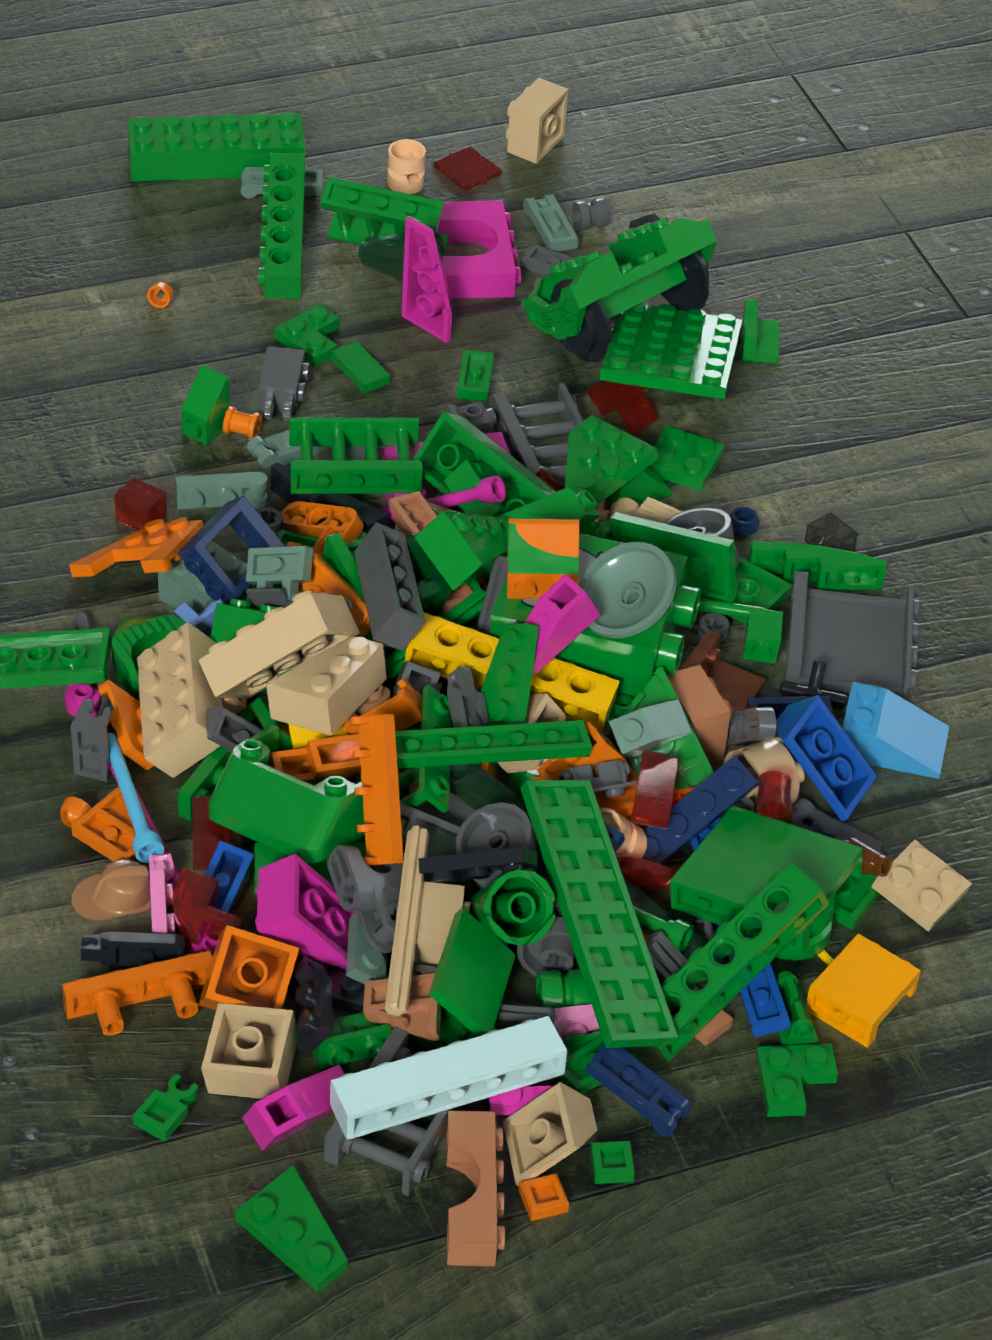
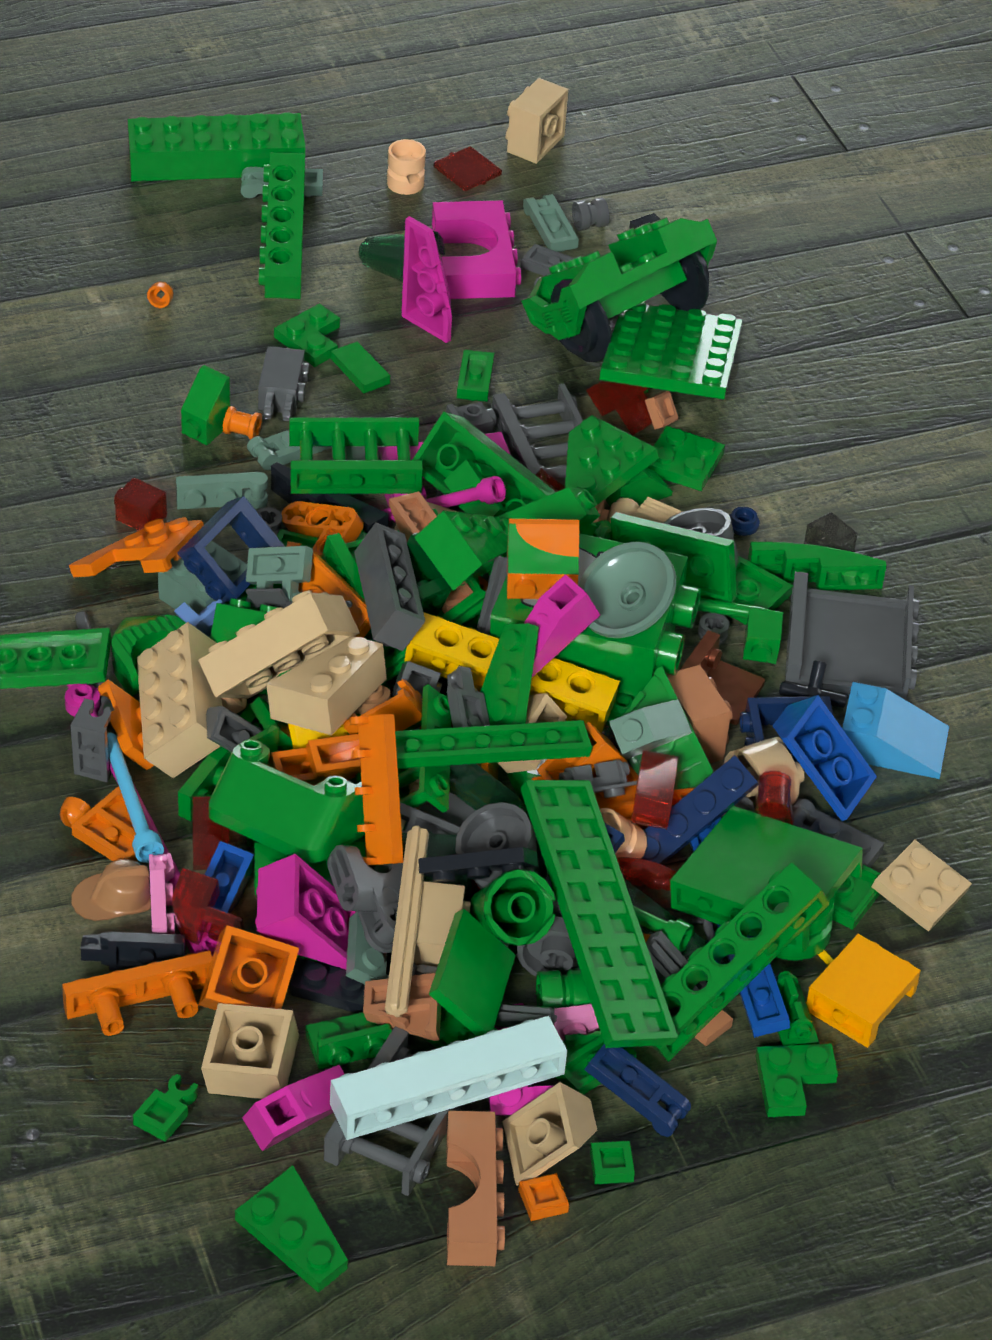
black hinge [294,956,334,1054] -> none
green fence [320,177,449,258] -> none
dark grey beam [726,707,776,746] -> none
green panel [742,299,779,363] -> none
reddish brown cone [843,837,892,877] -> none
none -> nougat tile [645,391,679,430]

